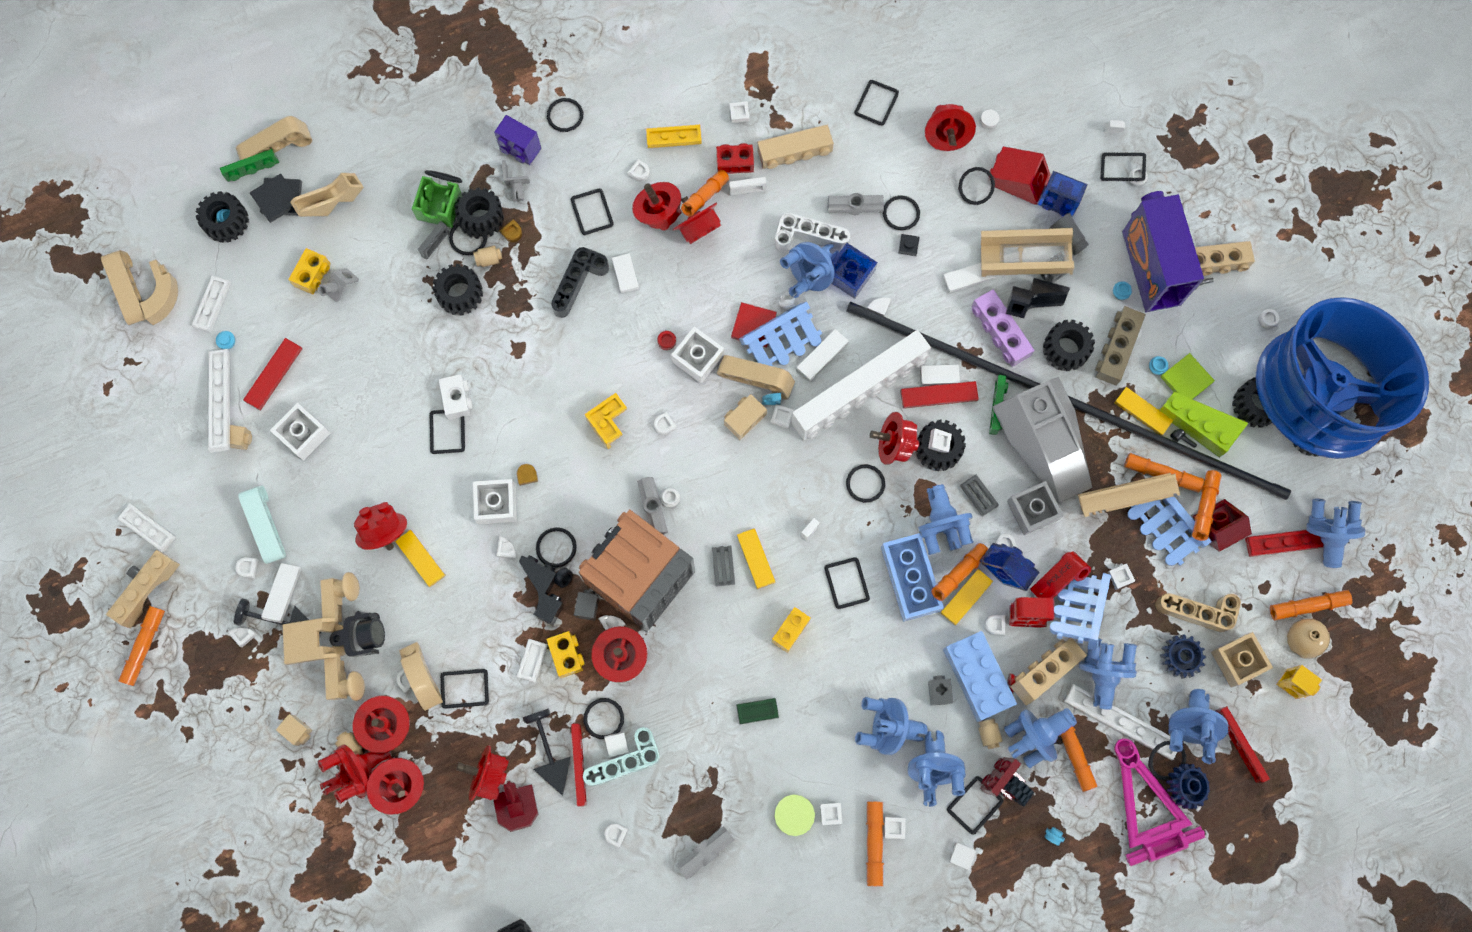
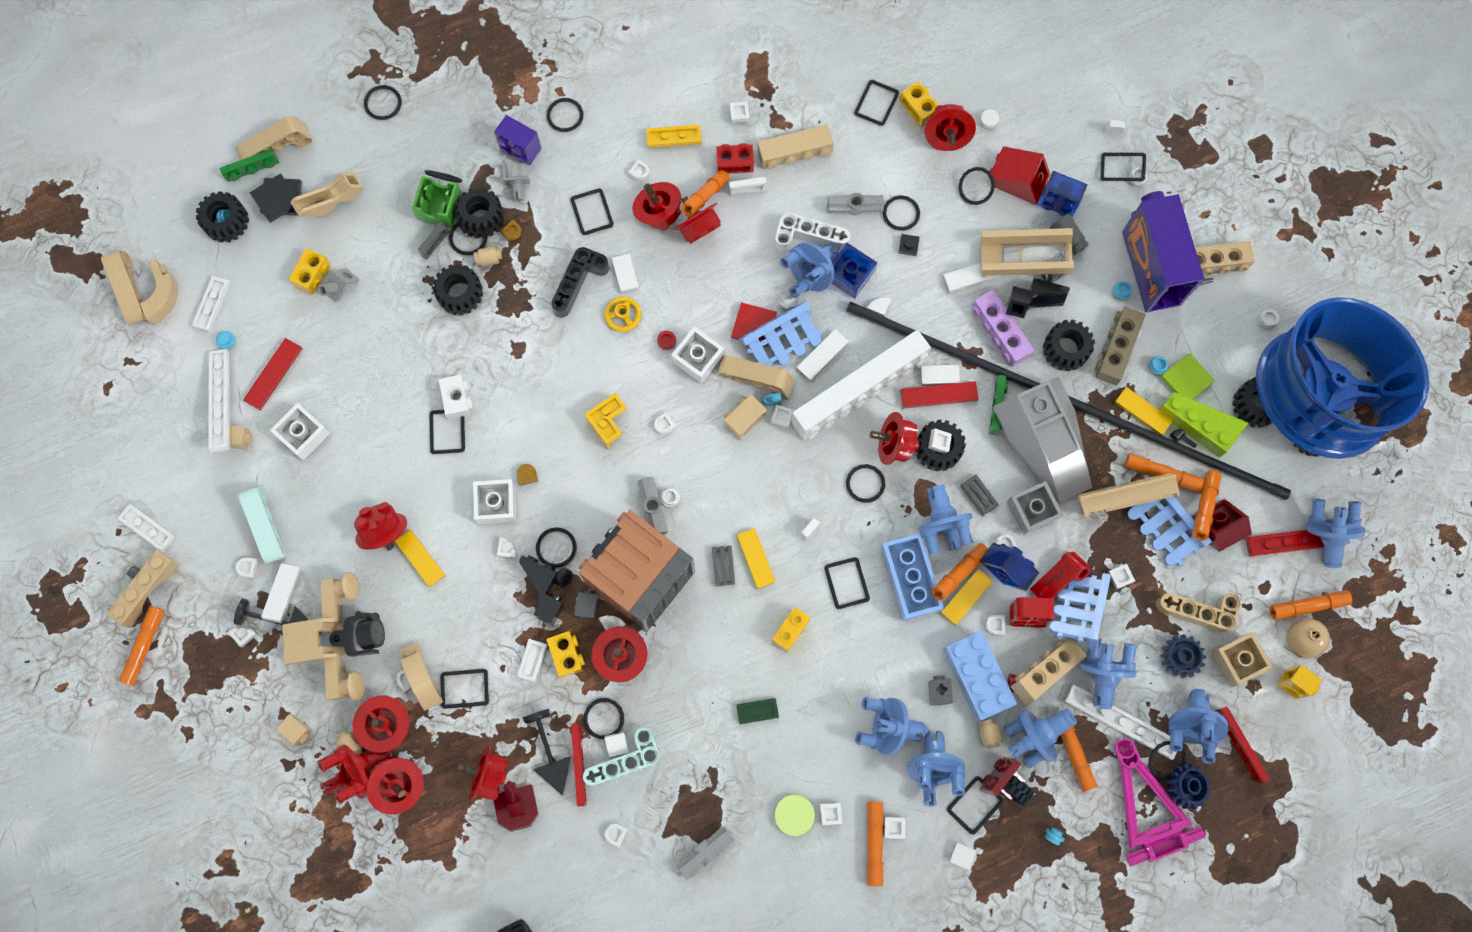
none -> black tyre [364,85,402,120]
none -> yellow piece [604,297,642,332]
none -> yellow brick [899,81,939,128]

